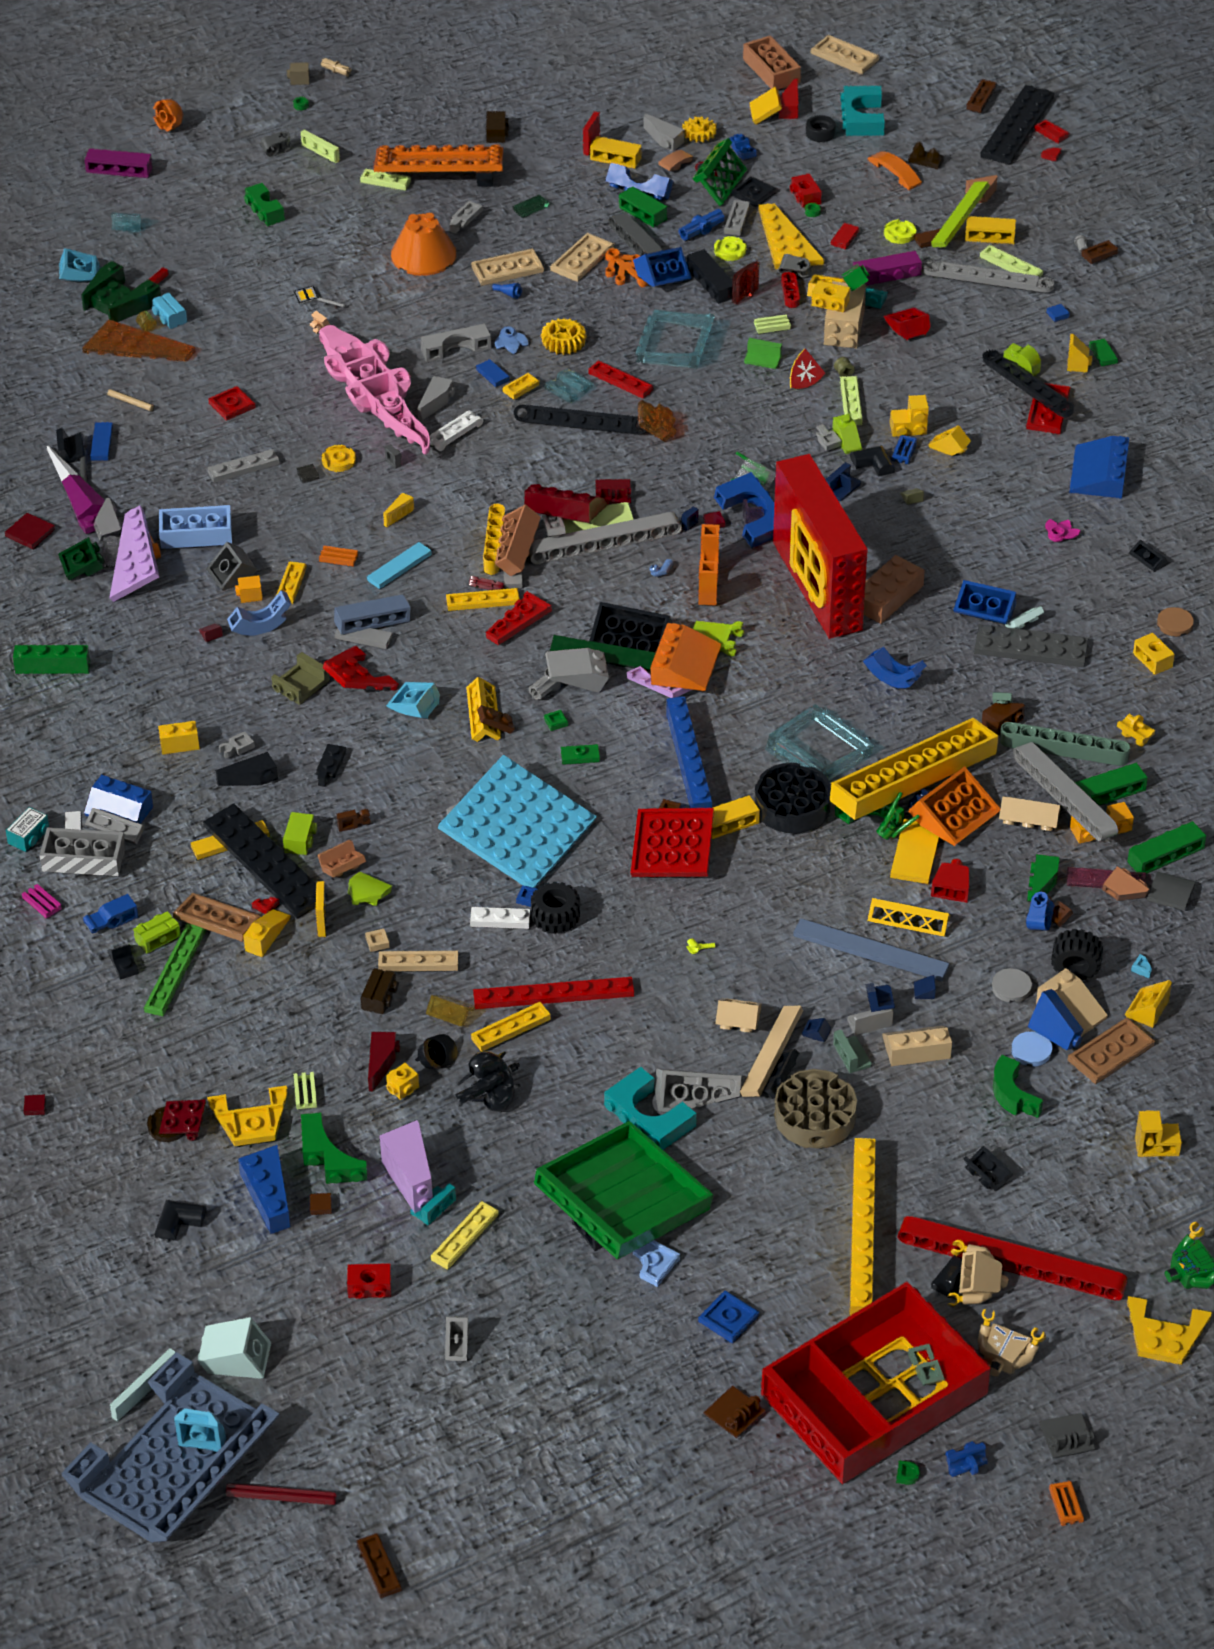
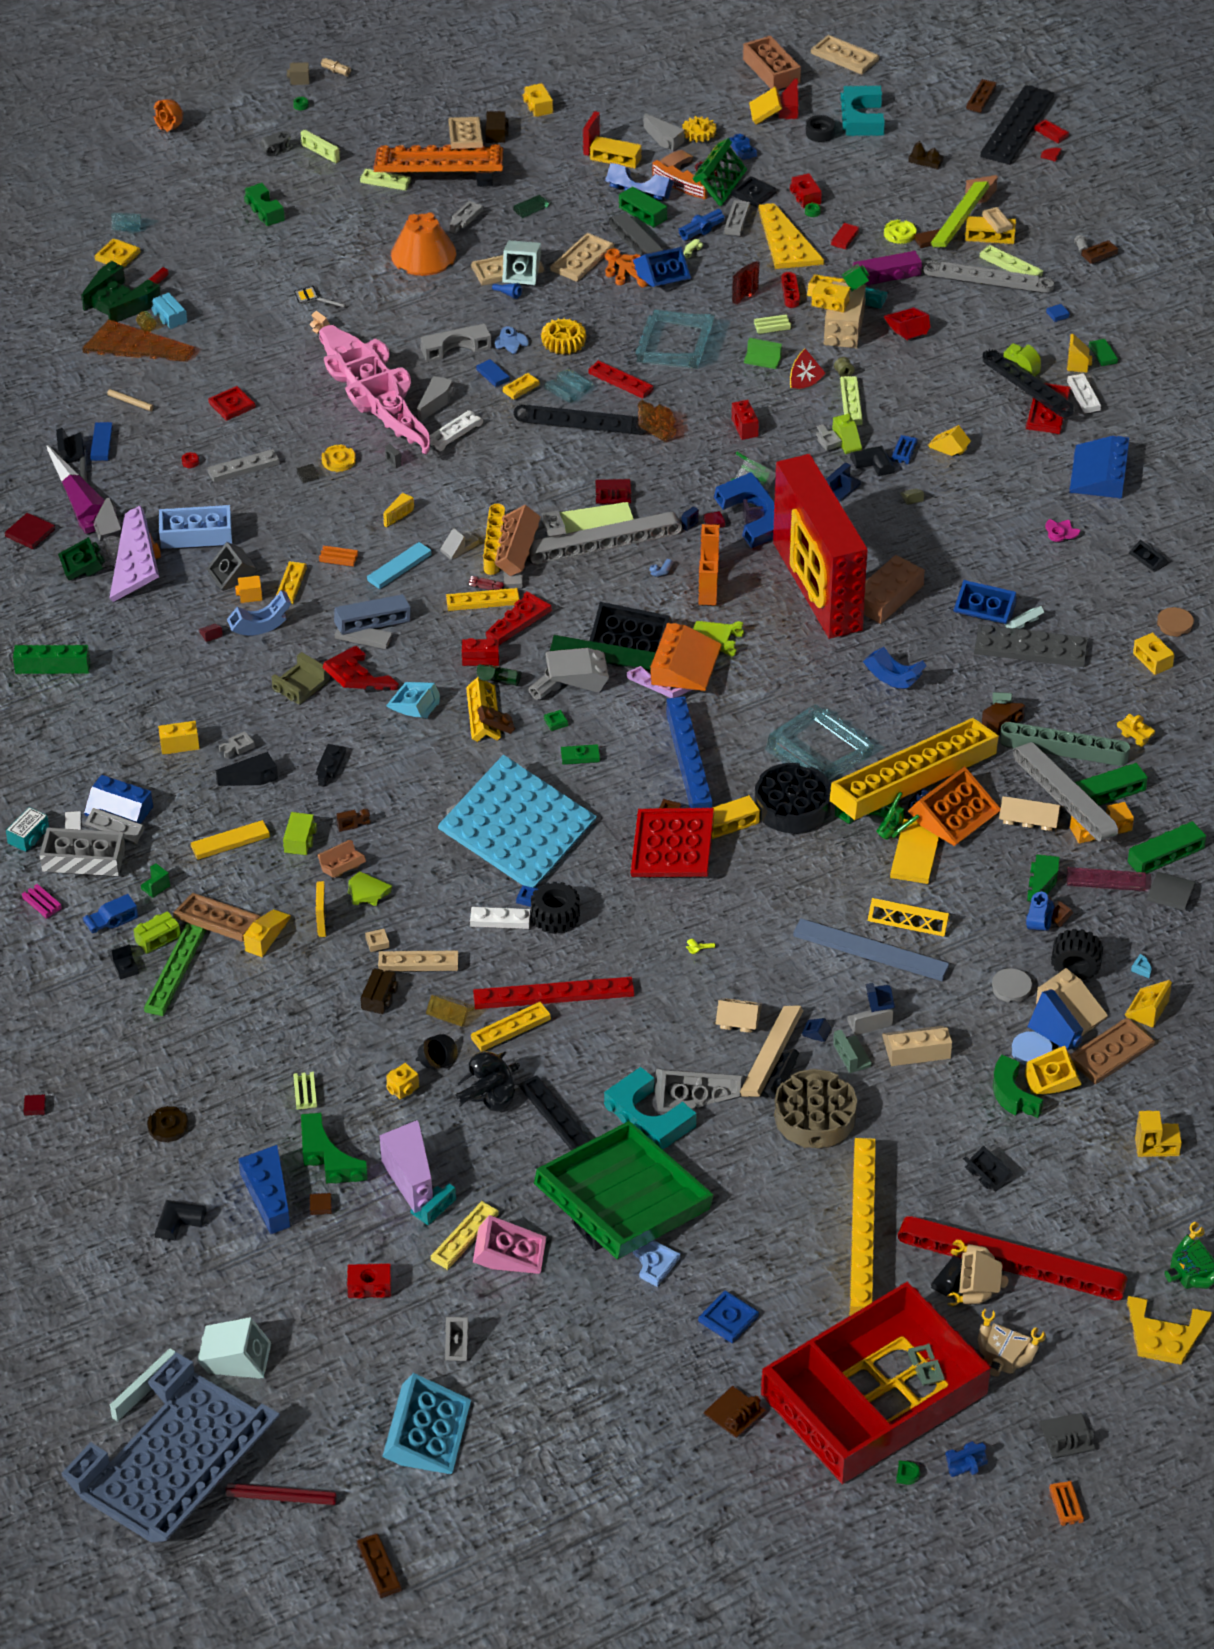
medium azure slope [59,248,101,282] -> none
magenta brick [85,148,153,178] -> none
dark red hinge [159,1099,206,1141] -> none
medium azure slope [174,1409,226,1452] -> none
black plate [203,803,328,919] -> none
yellow wing [207,1085,288,1146] -> none
red tile [252,897,280,914] -> none
dark red slope [368,1032,400,1092] -> none
dark red slope [524,484,610,523] -> none
black brick [686,249,733,304] -> none
neon yellow tile [714,236,746,261] -> none
dark grey piece [779,254,812,278] -> none
orange slope [868,152,921,190] -> none
yellow brick [890,395,929,437] -> none
dark blue slope [914,975,936,999] -> none
red torso [931,859,969,903] -> none
nougat slope [1102,866,1149,901] -> none
none -> yellow tile [95,238,141,268]
none -> green panel [140,863,170,898]
none -> red tile [181,452,199,468]
none -> medium azure slope [382,1373,471,1474]
none -> light grey slope [440,528,479,560]
none -> tan tile [448,117,483,149]
none -> red brick [462,638,499,666]
none -> bright pink slope [473,1215,546,1274]
none -> dark green brick [477,664,522,686]
none -> light aqua slope [502,240,541,285]
none -> black tile [520,1075,591,1151]
none -> yellow brick [523,83,553,117]
none -> slope [652,160,707,199]
none -> yellowish green arm [683,239,703,258]
none -> red brick [731,400,759,440]
none -> tan tile [982,207,1012,234]
none -> yellow slope [1025,1046,1081,1094]
none -> white plate [1067,374,1101,413]

